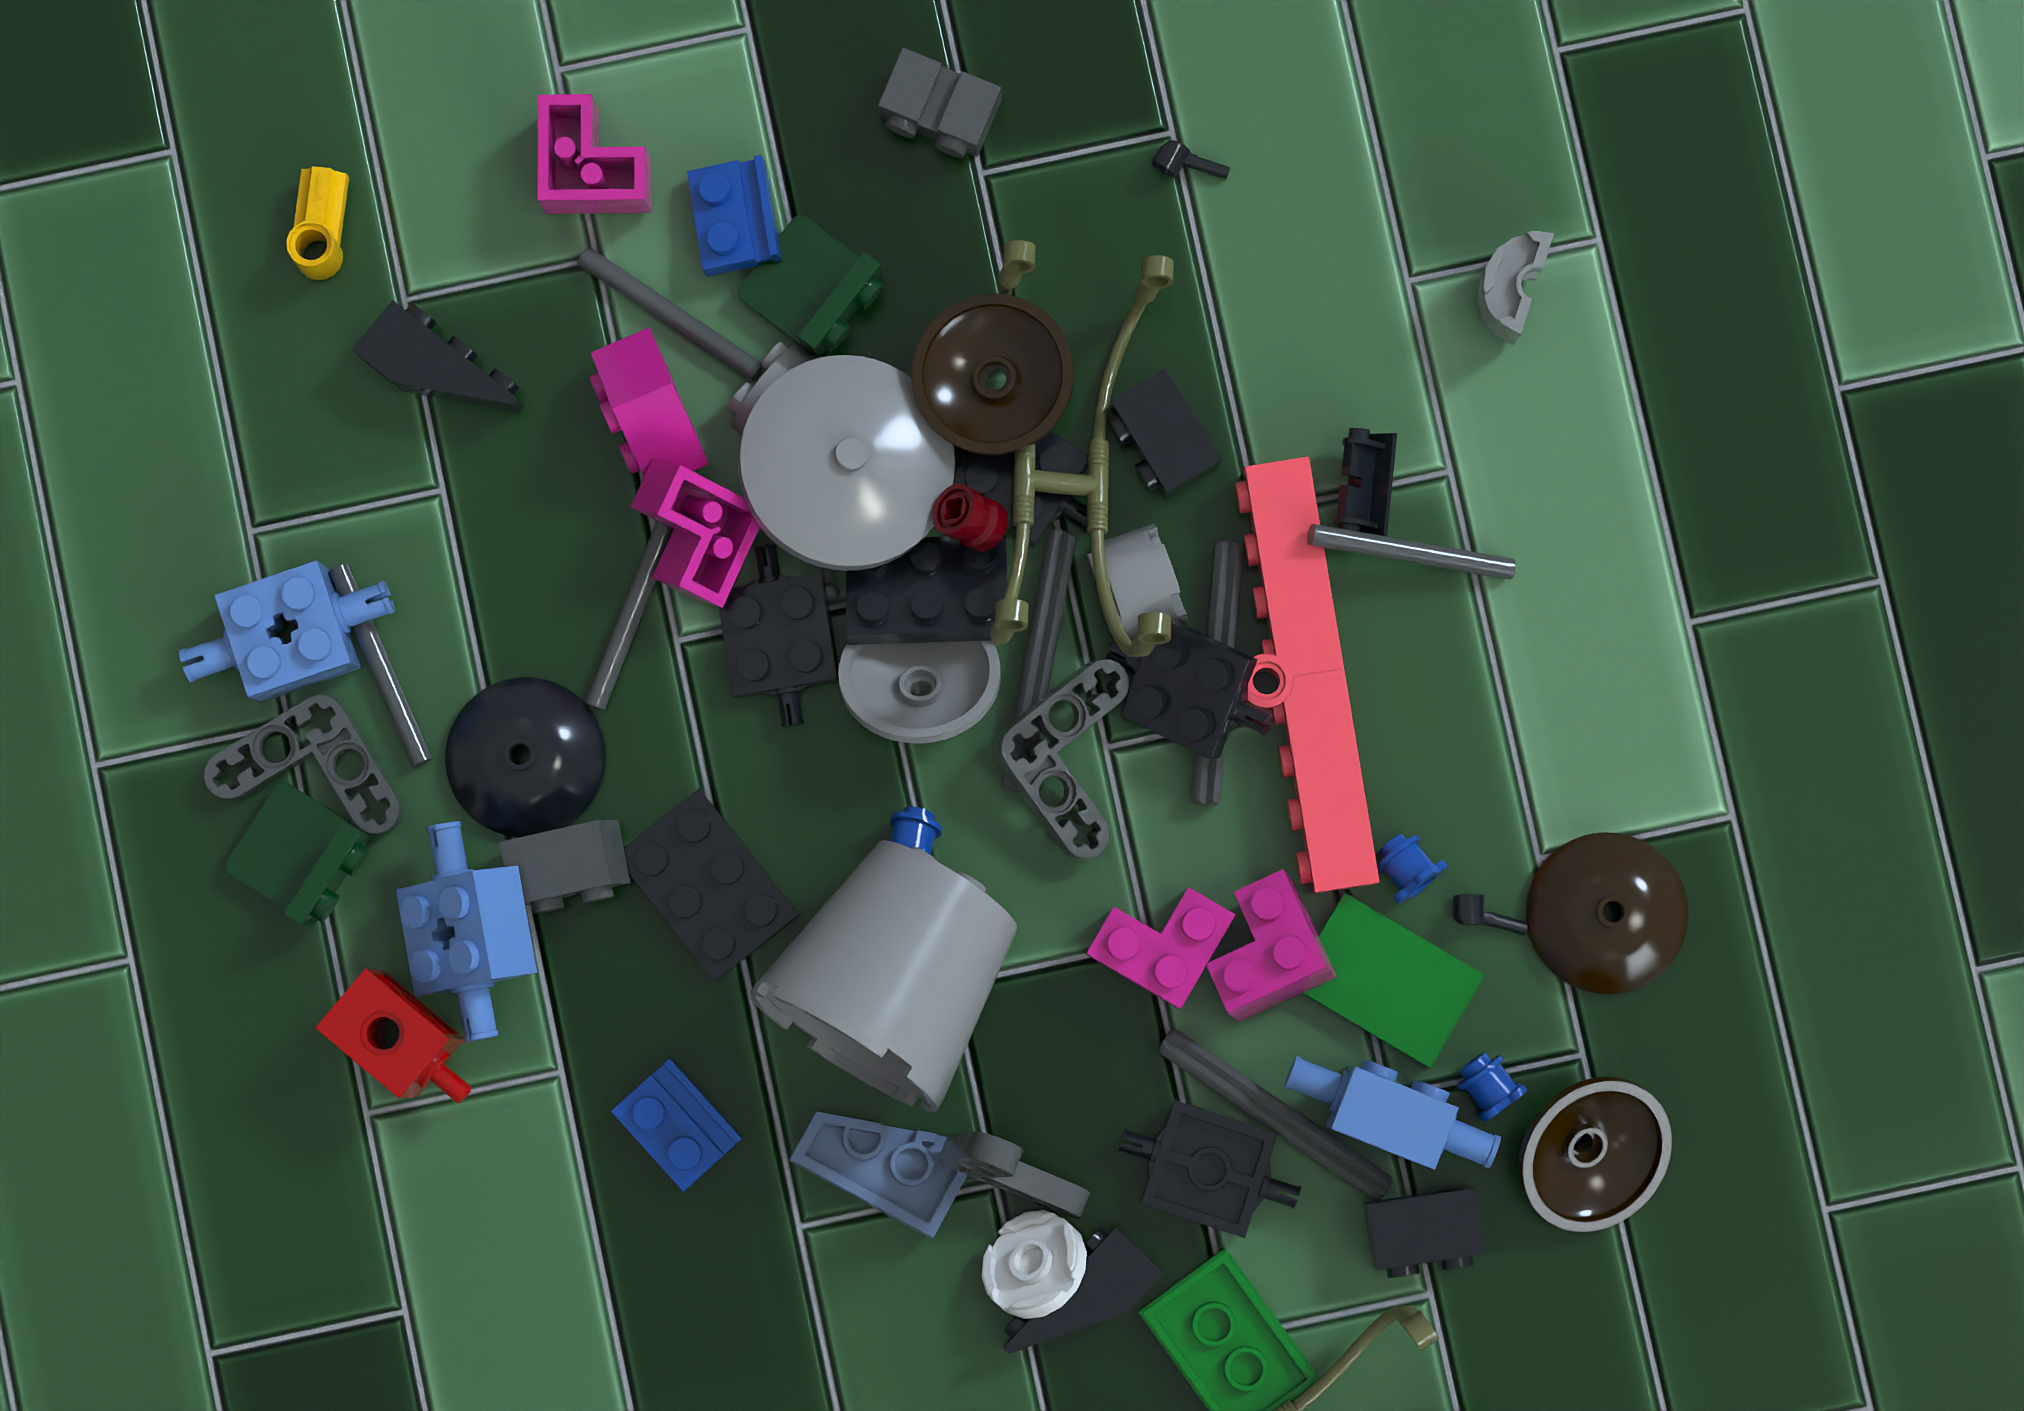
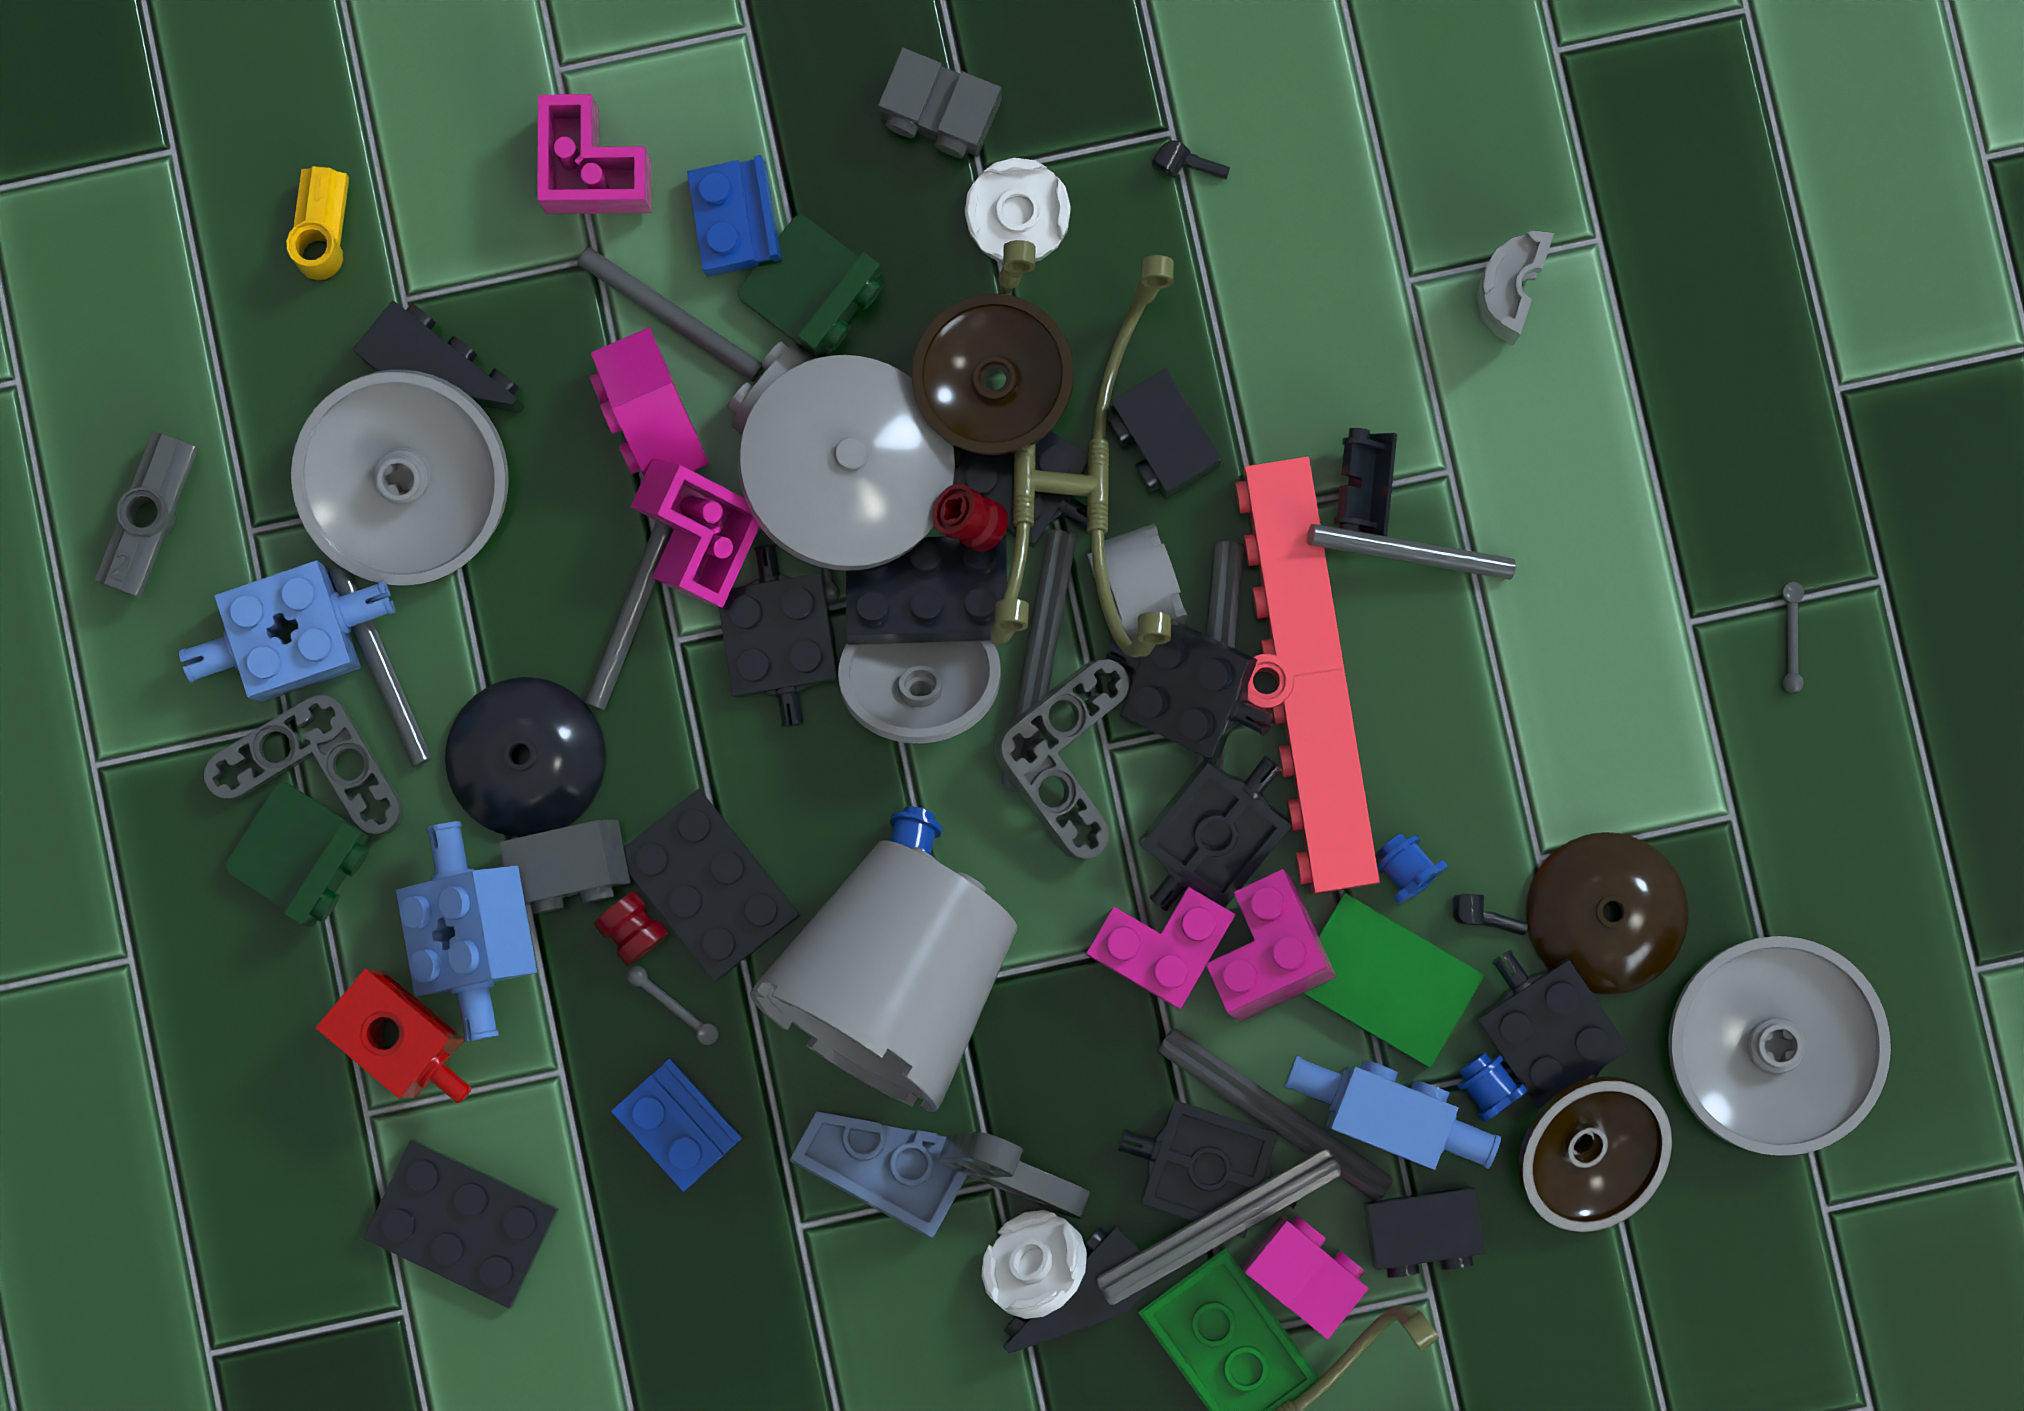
none -> dark grey piece [95,431,198,598]
none -> light grey dish [291,370,509,585]
none -> black plate [363,1139,559,1309]
none -> dark red wheel [593,891,669,966]
none -> dark grey hinge [626,966,719,1045]
none -> white tile [965,158,1071,263]
none -> dark grey axle [1096,1148,1341,1305]
none -> black plate [1139,756,1292,911]
none -> dark pink brick [1240,1216,1369,1340]
none -> black plate [1477,950,1630,1109]
none -> light grey dish [1668,936,1891,1155]
none -> dark grey hinge [1781,582,1804,694]

